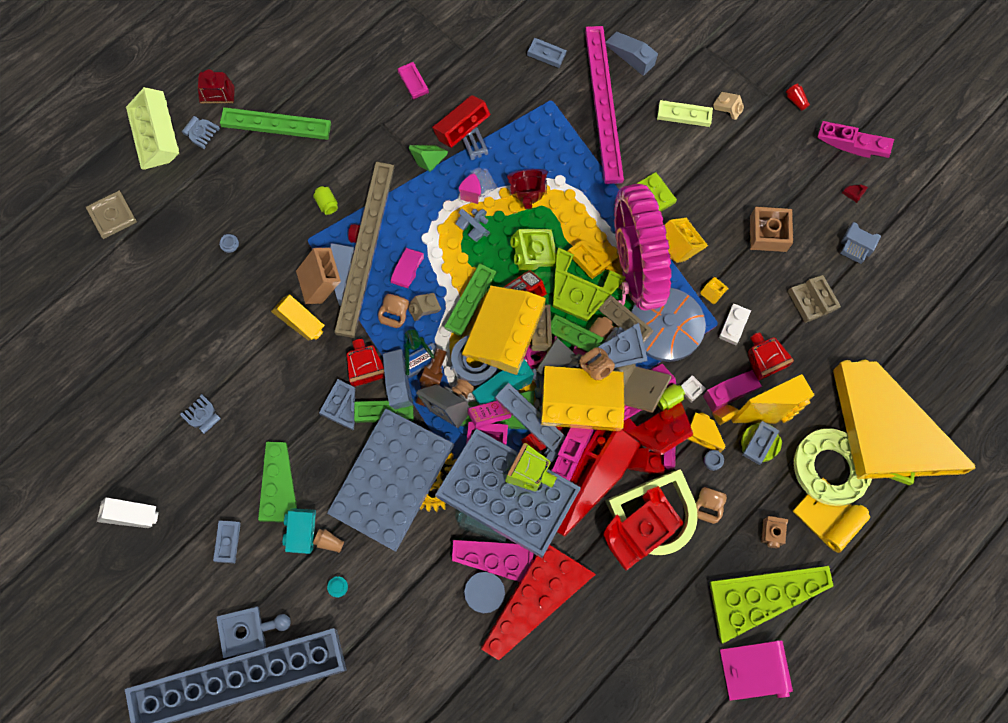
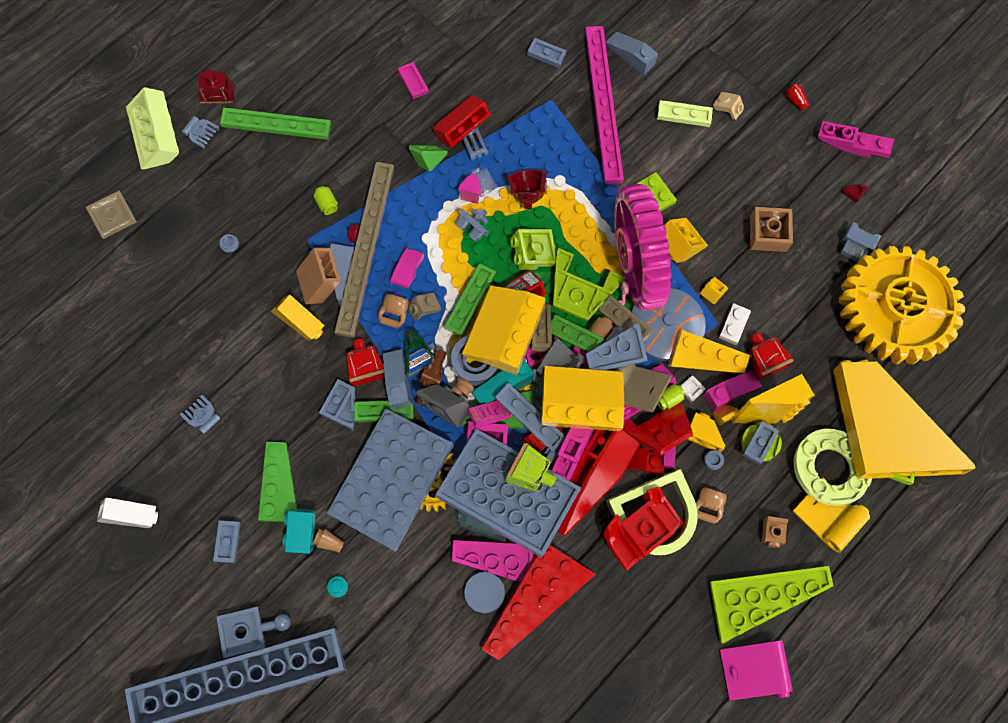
yellow wing [568,240,619,279] -> none
medium nougat piece [579,347,615,380] -> none
dark tan slope [788,275,841,323] -> none
none -> yellow wing [668,330,750,373]
none -> yellow gear [839,246,965,364]

